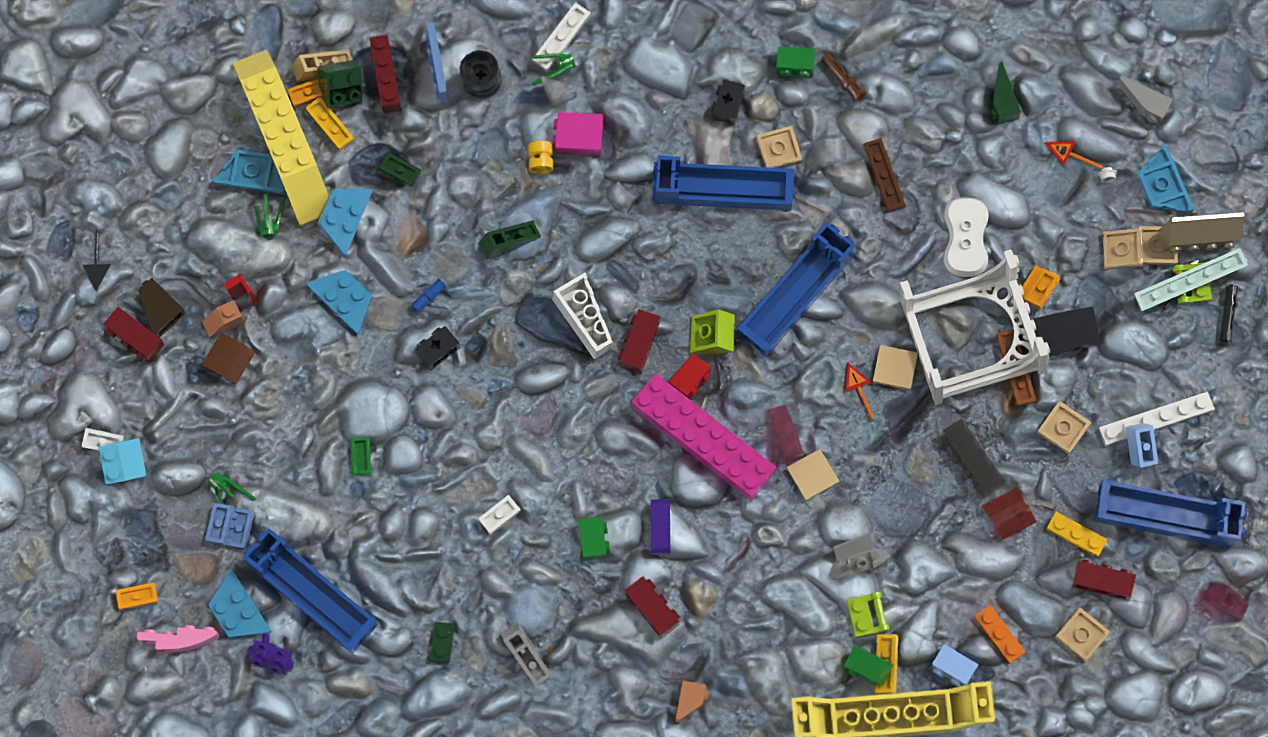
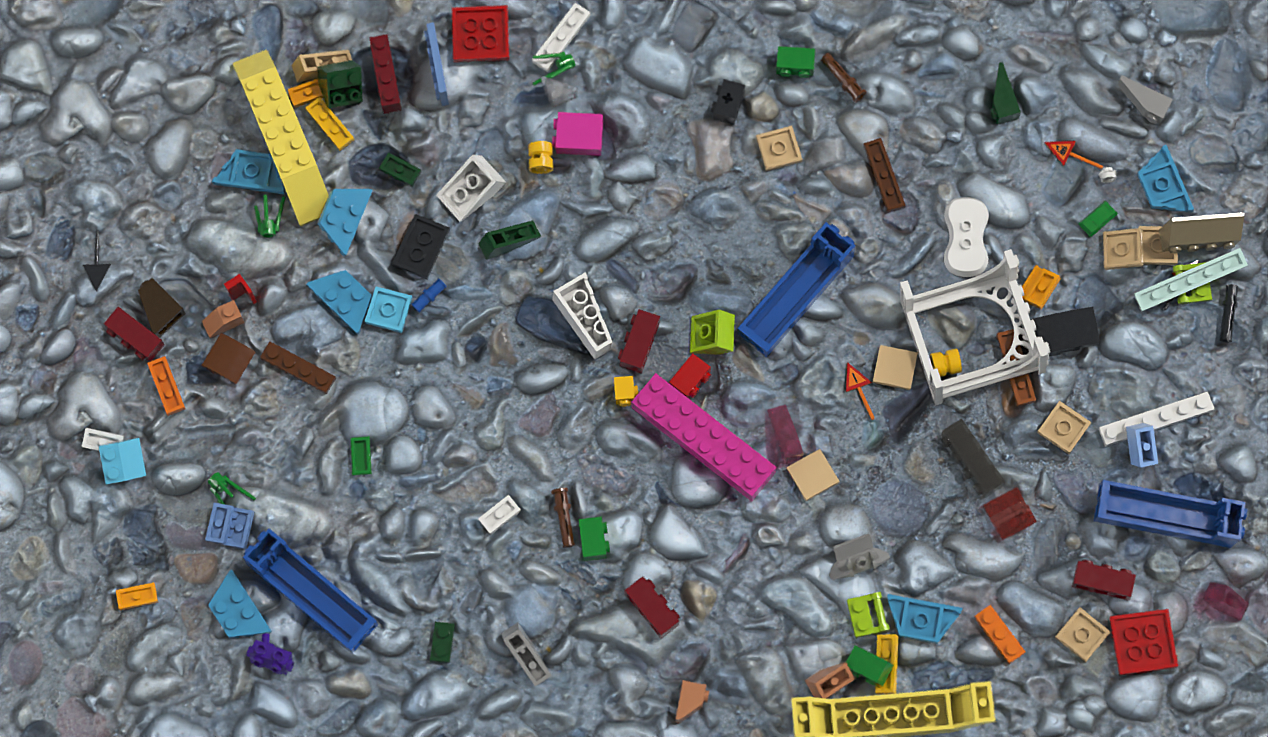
bright pink slope [137,625,219,653] -> none
black brick [415,326,460,371] -> none
black wheel [459,50,502,99] -> none
dark purple beam [651,499,670,555] -> none
blue brick [652,156,794,211] -> none
light blue brick [931,644,978,687] -> none
yellow plate [1046,511,1108,557] -> none
none -> orange plate [147,356,186,416]
none -> reddish brown plate [260,341,336,394]
none -> medium azure plate [365,286,413,333]
none -> black plate [392,214,450,280]
none -> white slope [436,155,506,222]
none -> red plate [452,5,509,62]
none -> reddish brown pin [551,488,575,548]
none -> yellow brick [614,376,638,407]
none -> nougat slope [805,662,855,699]
none -> dark azure wing [887,594,962,644]
none -> yellow wheel [930,348,962,377]
none -> green tile [1078,200,1119,237]
none -> red plate [1109,609,1179,676]

